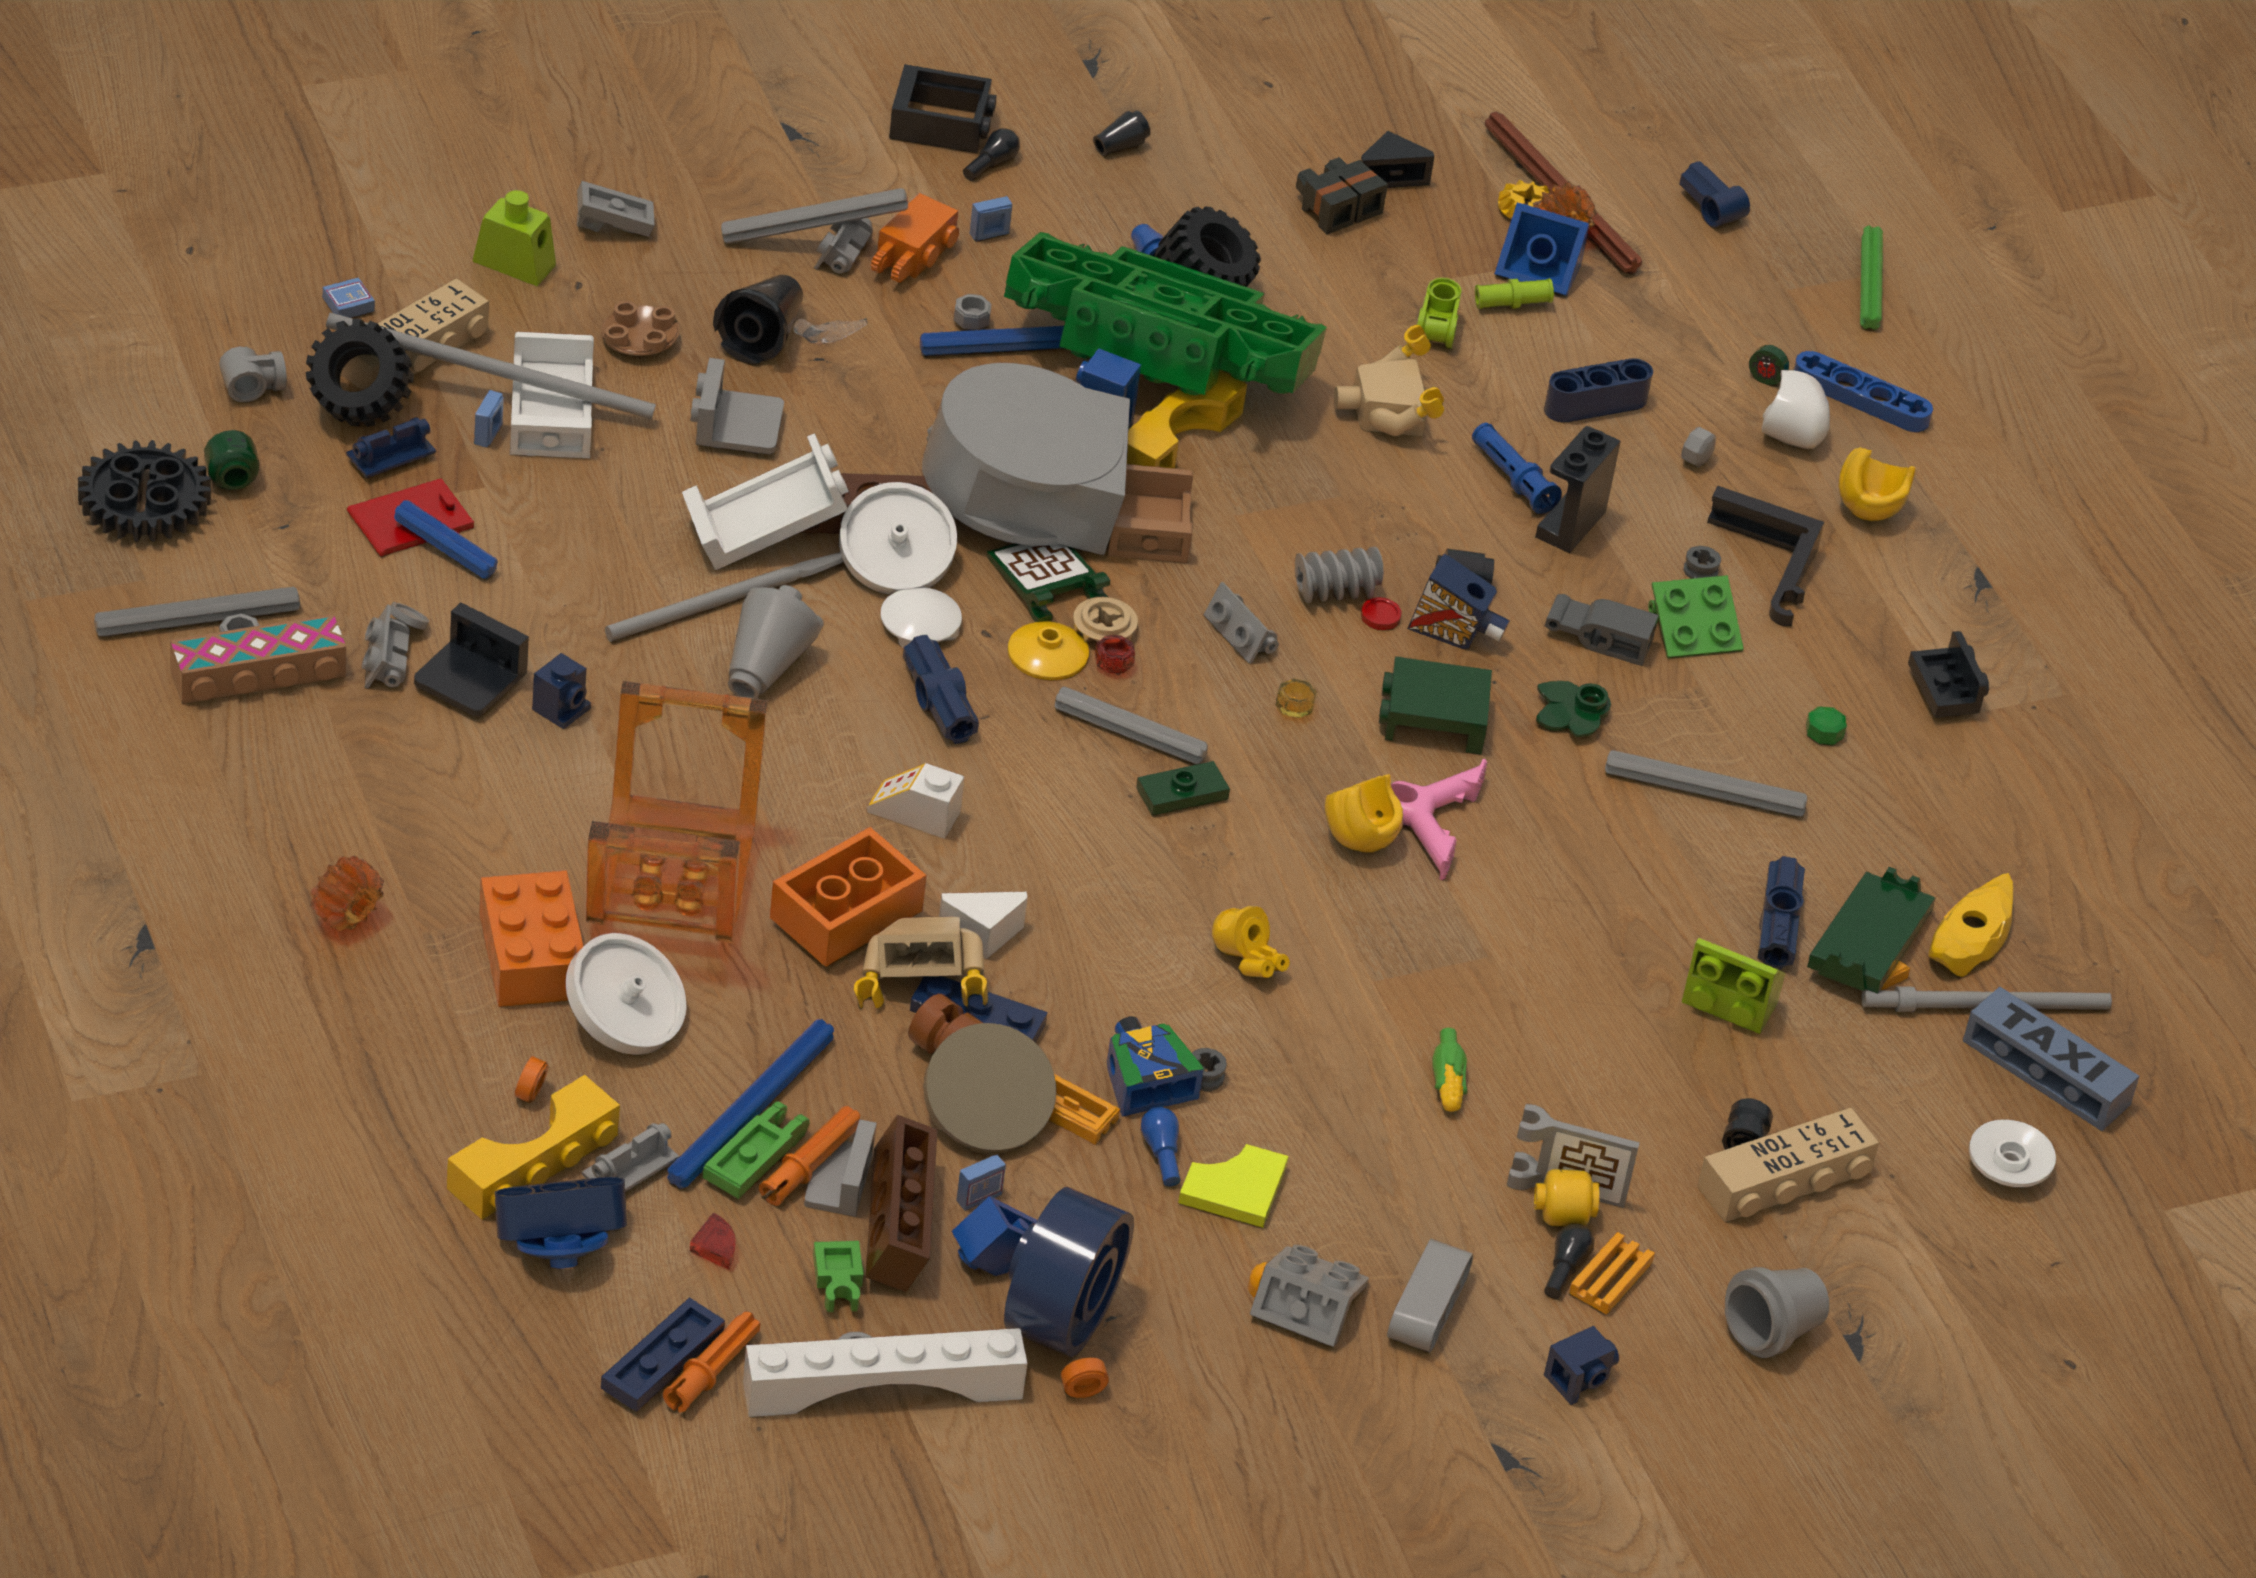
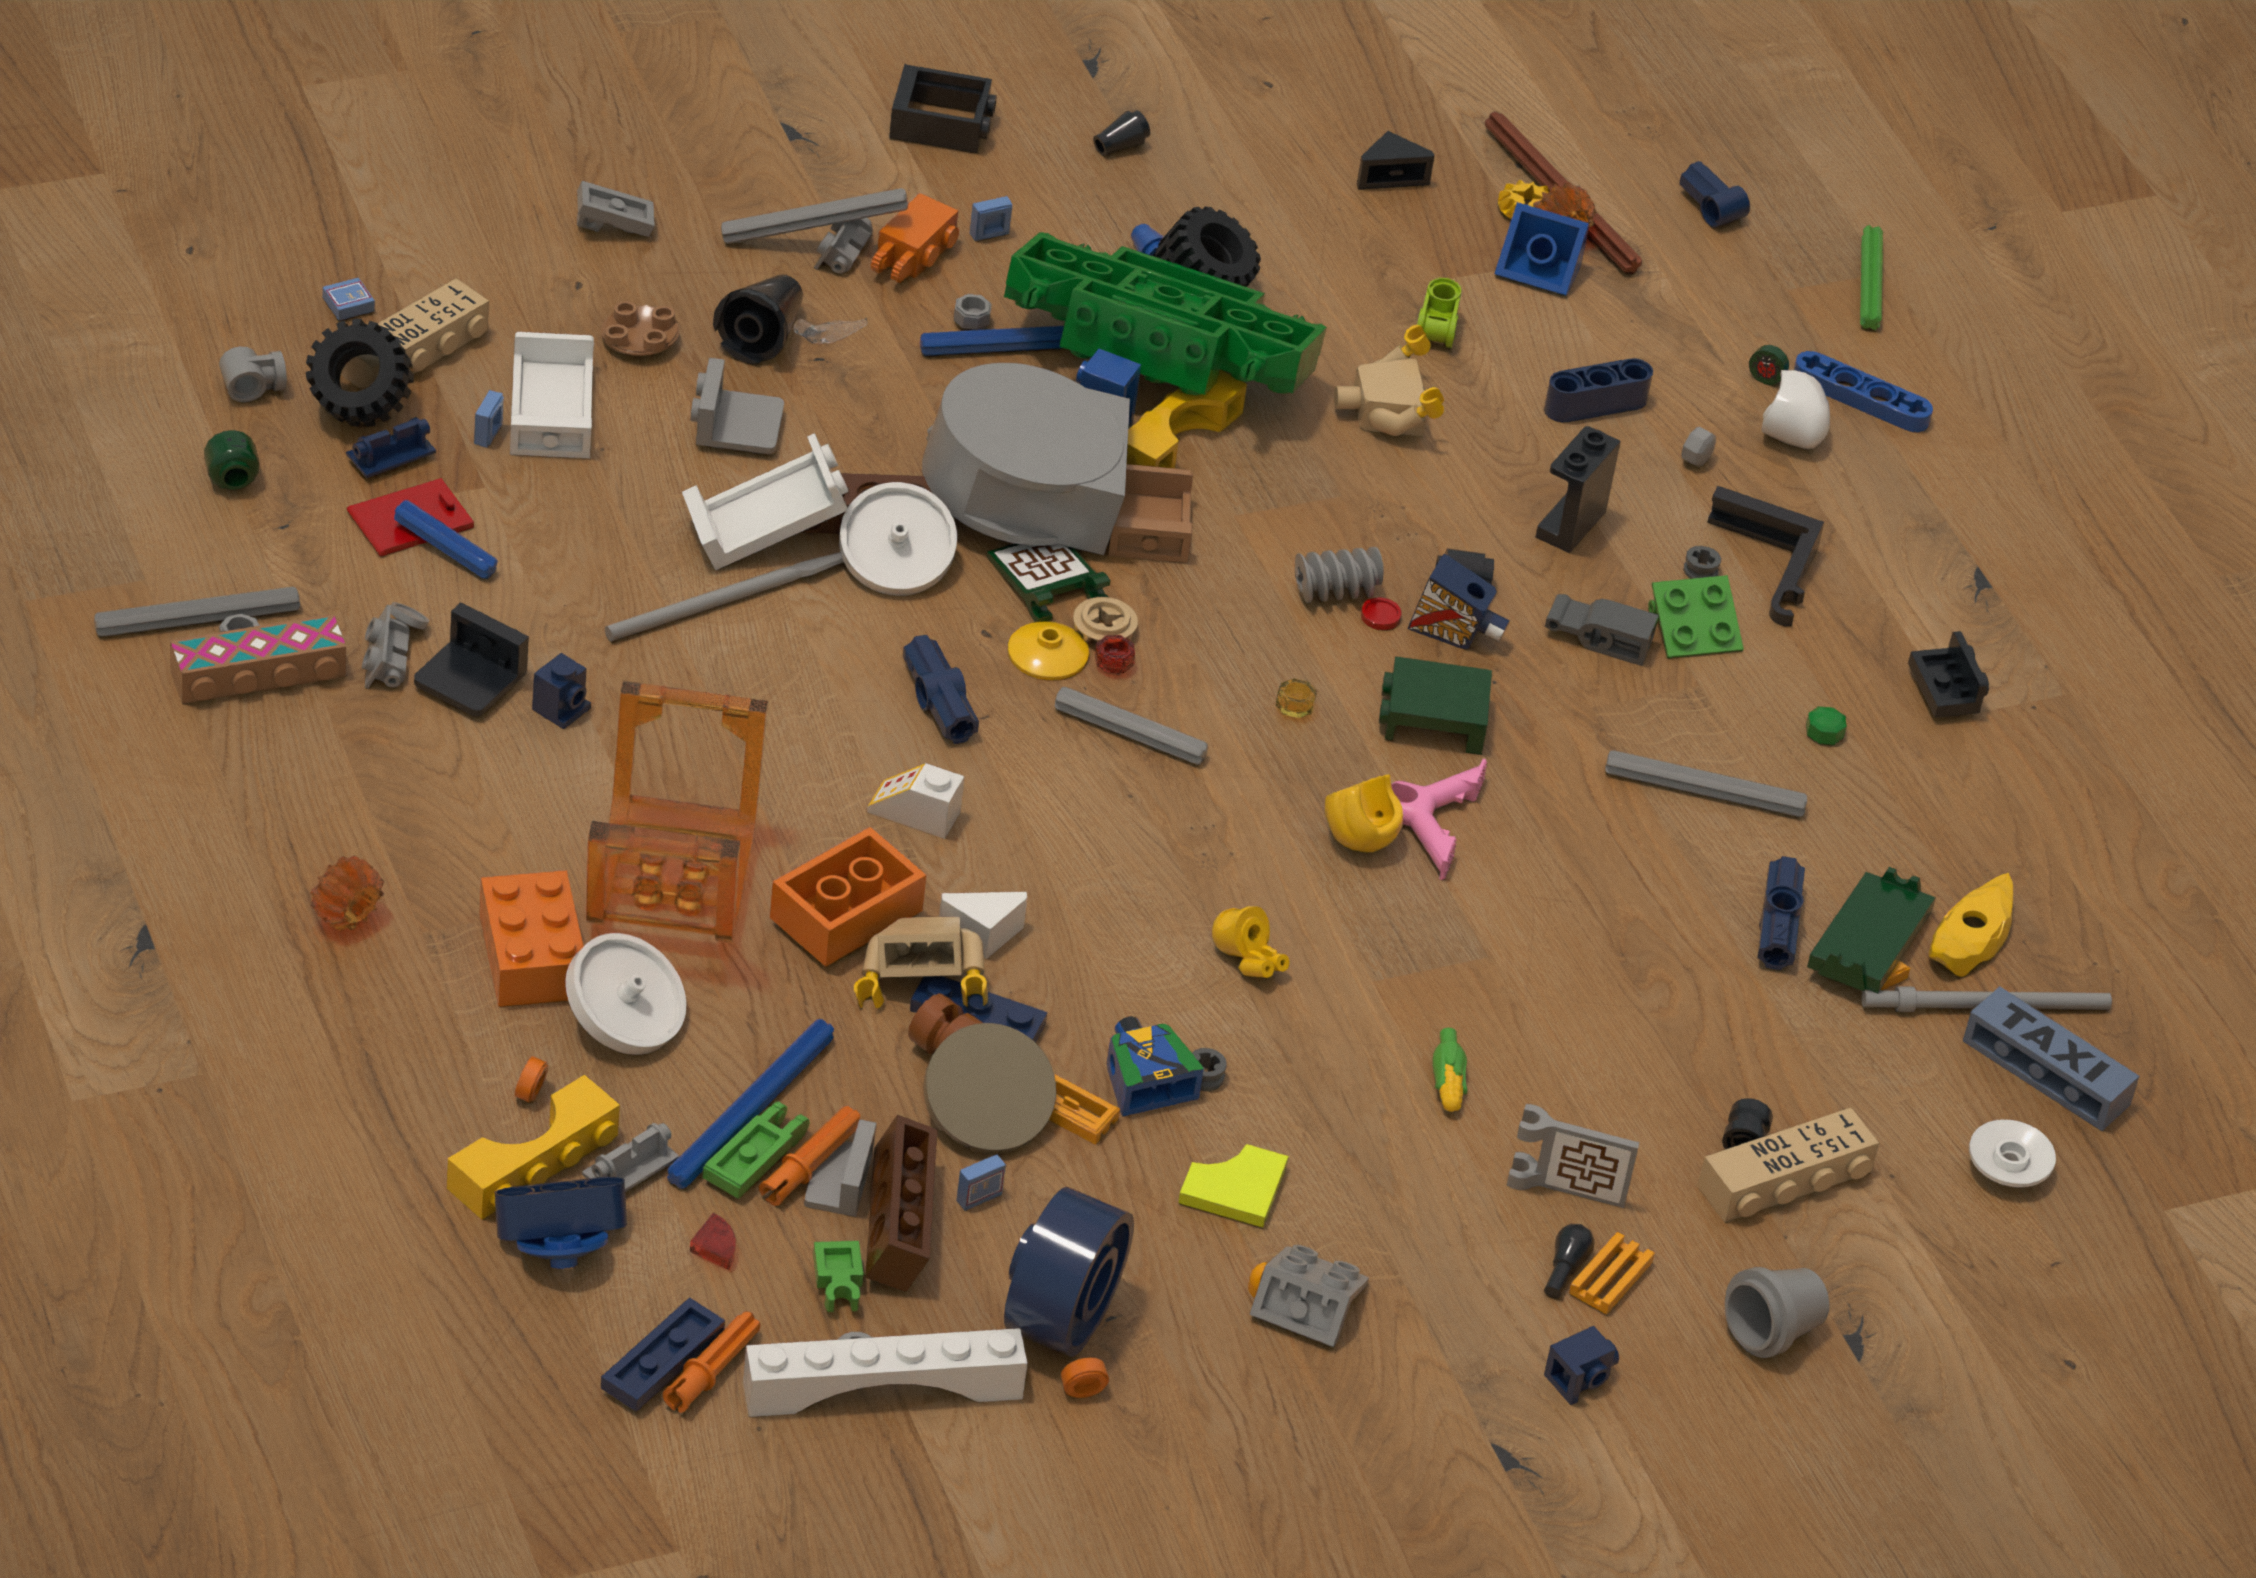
black gear [78,440,211,542] -> none
light grey piece [326,312,656,419] -> none
lime torso [473,190,556,286] -> none
light grey cone [728,585,824,700] -> none
white dish [881,587,962,647] -> none
blue slope [952,1196,1037,1276] -> none
black piece [963,128,1020,181] -> none
dark green plate [1136,761,1230,816] -> none
blue piece [1140,1107,1181,1187] -> none
light grey hinge [1203,582,1279,663] -> none
pearl dark grey hips [1296,157,1388,235] -> none
light grey beam [1387,1239,1474,1353] -> none
blue pin [1472,422,1562,514] -> none
lime pin [1474,278,1554,309] -> none
yellow head [1534,1169,1599,1227] -> none
dark green plate [1536,681,1611,737] -> none
lime slope [1682,938,1785,1034] -> none
yellow piece [1838,447,1916,521] -> none

